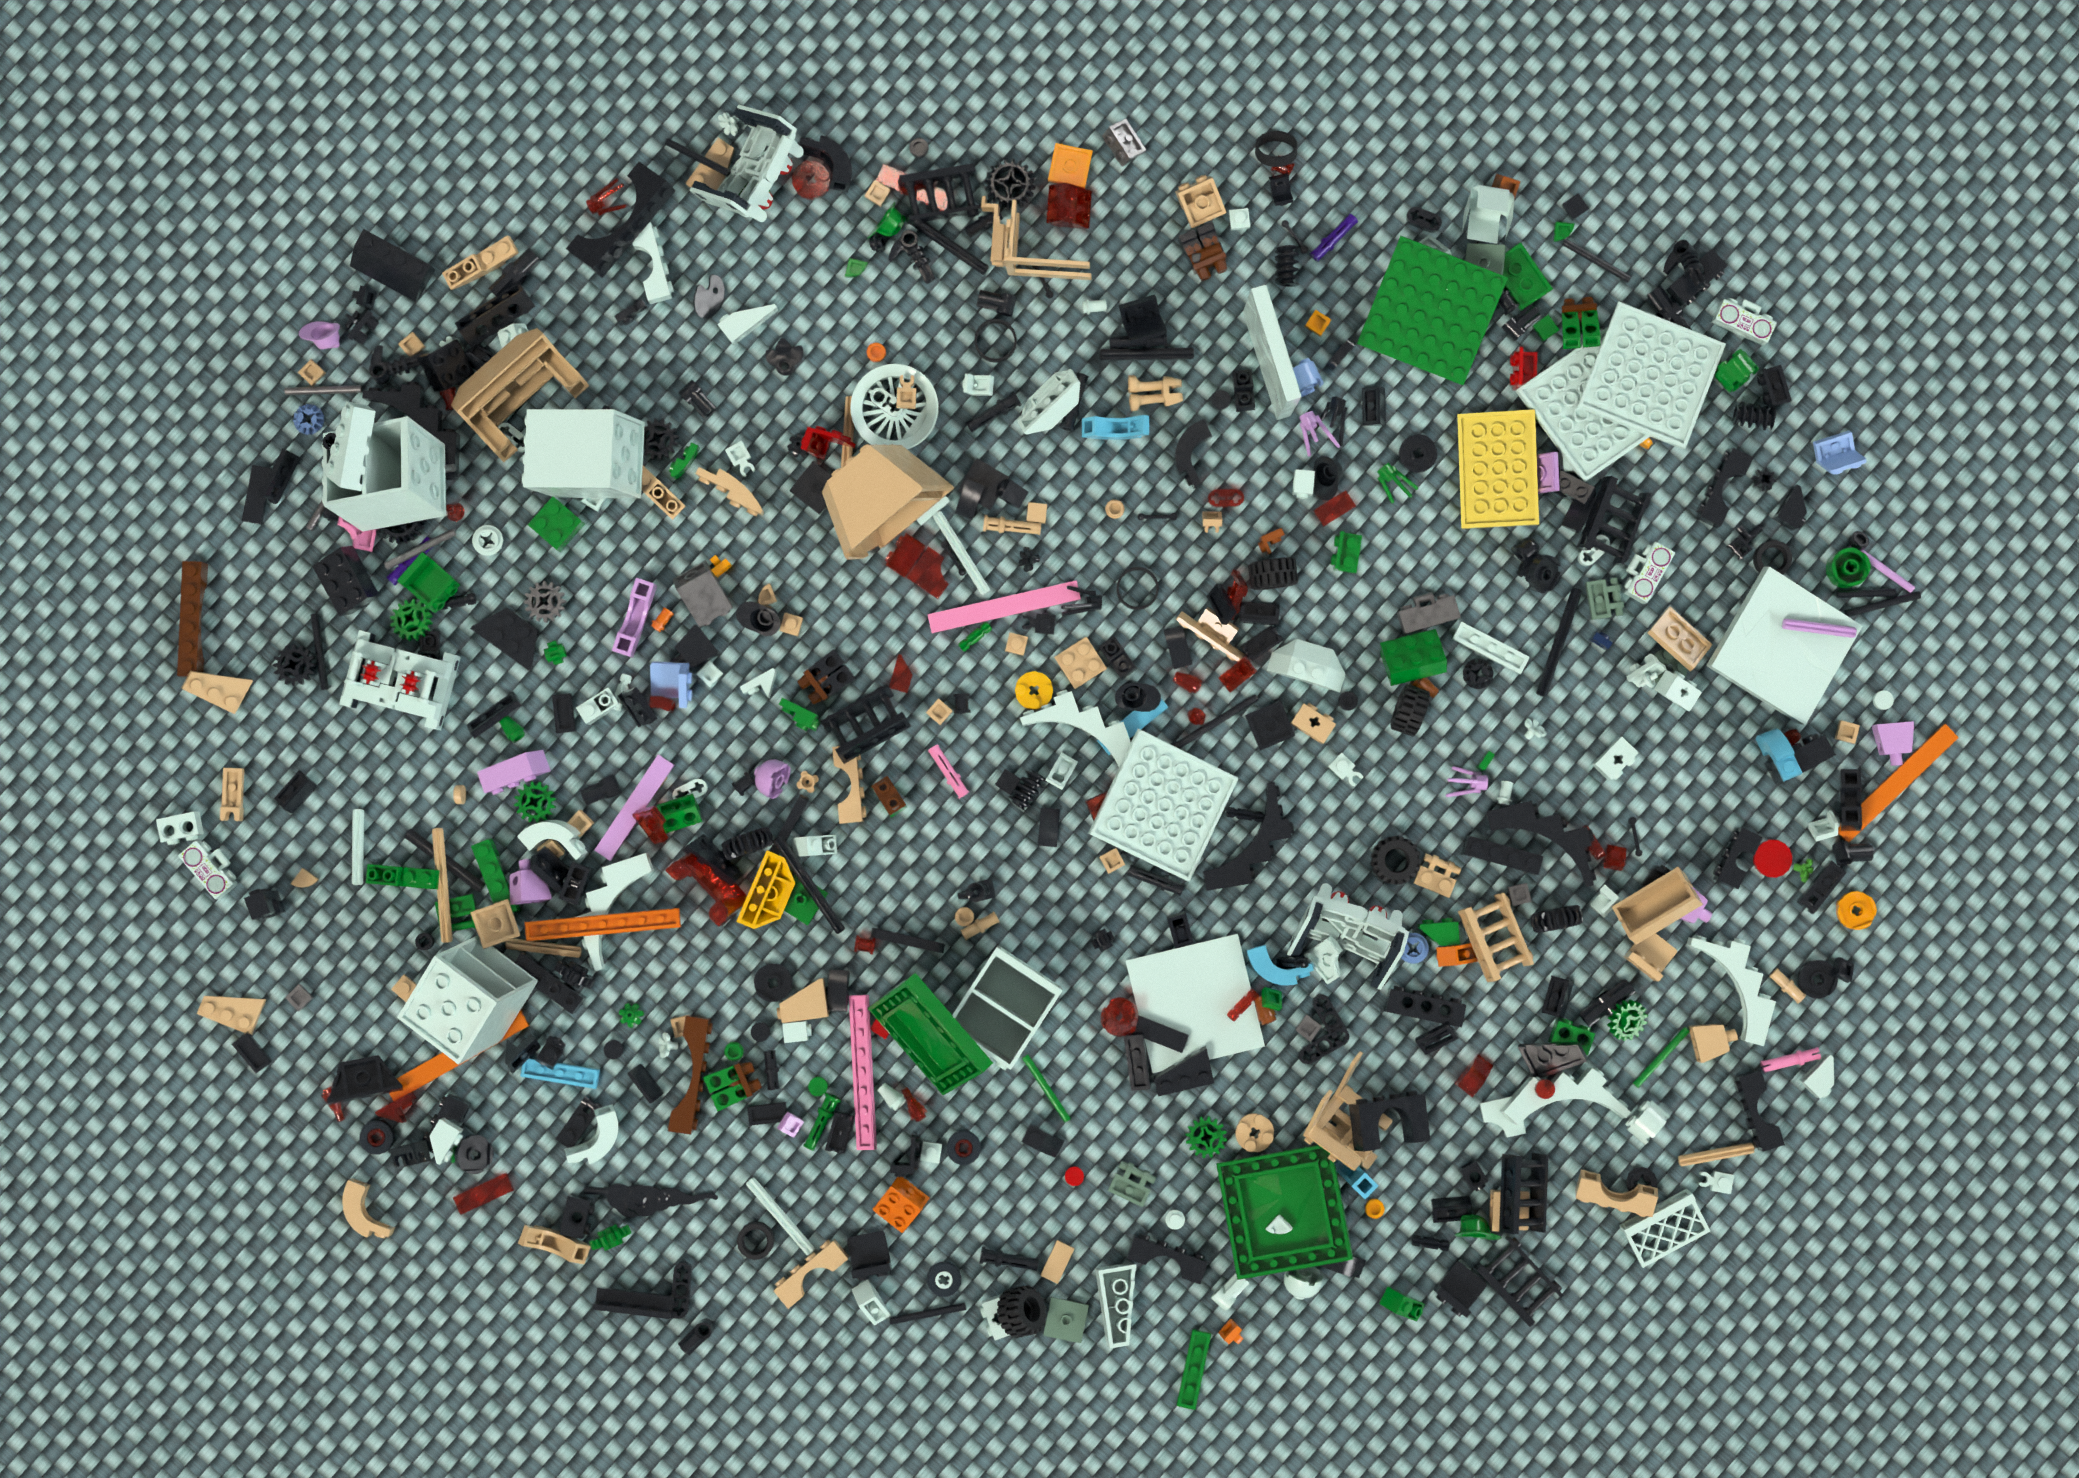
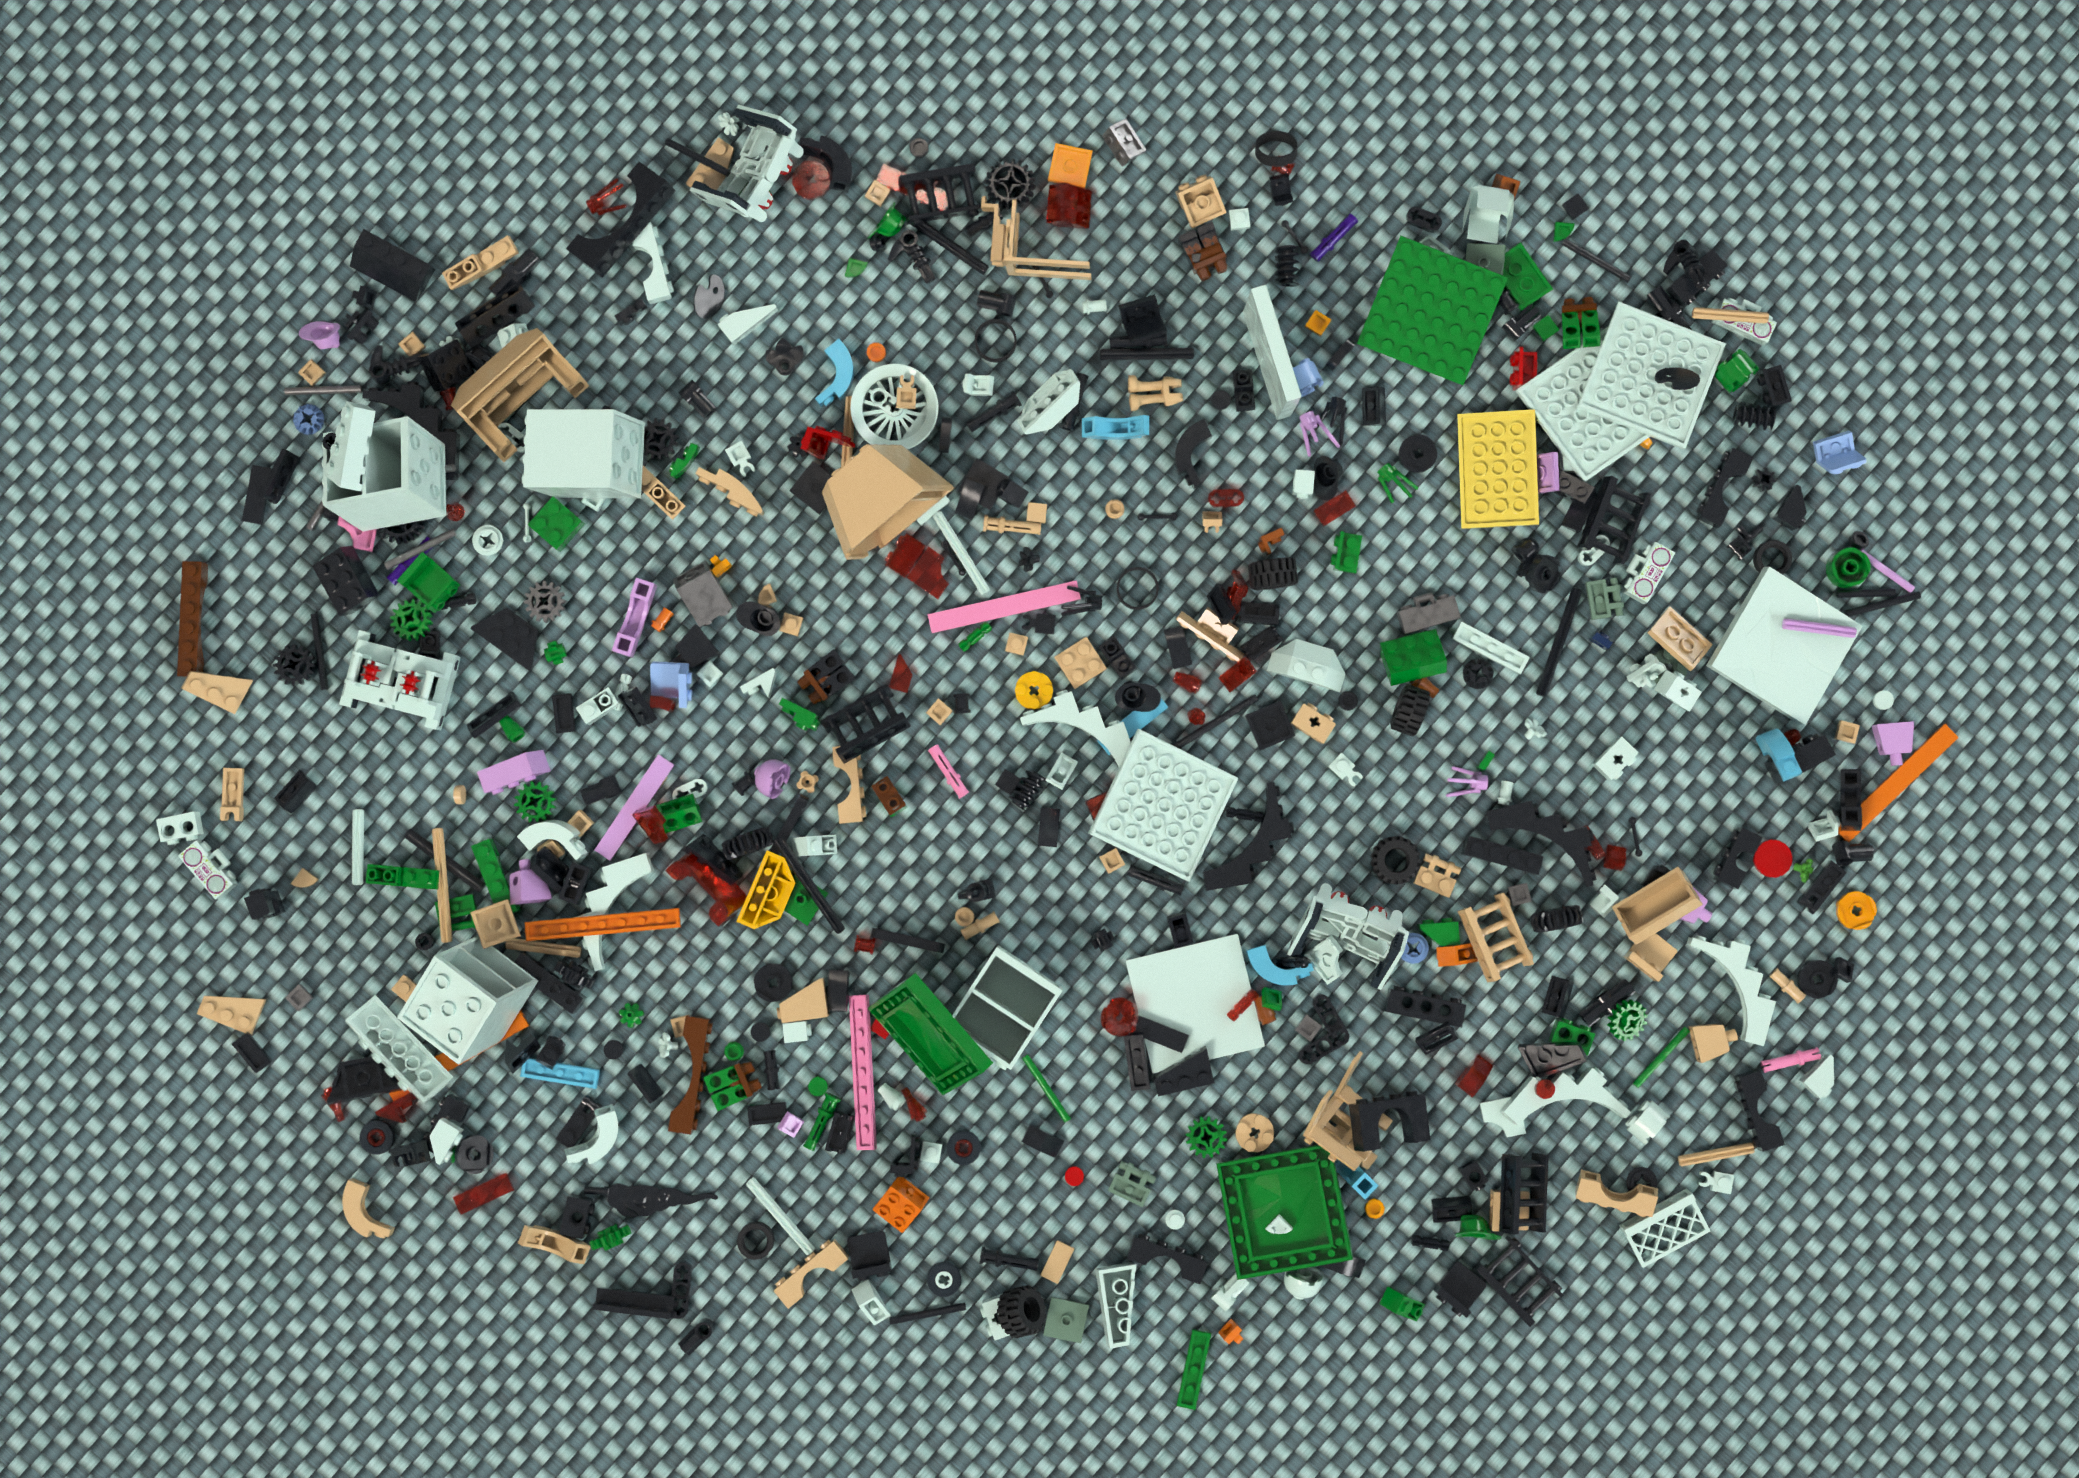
none -> light aqua plate [345,995,454,1105]
none -> light aqua hinge [523,503,531,542]
none -> medium azure arch [815,338,854,407]
none -> black beam [939,417,952,453]
none -> black piece [1655,367,1700,390]
none -> tan axle [1692,307,1769,323]

